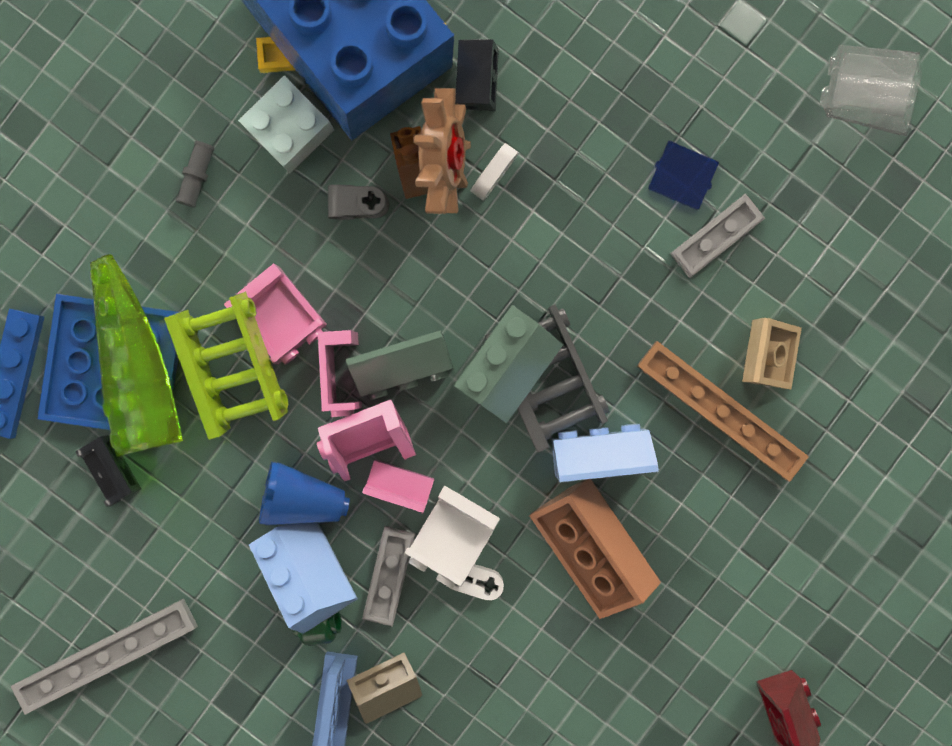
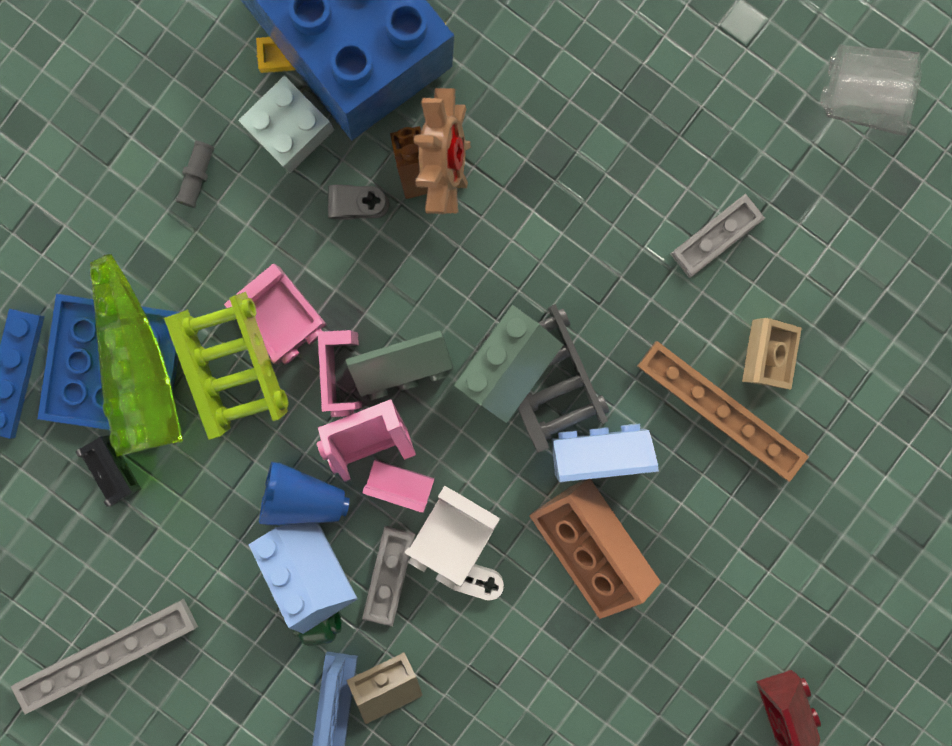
black hinge [455,39,499,111] -> none
white beam [470,143,519,201] -> none
clear blue piece [648,141,719,210] -> none

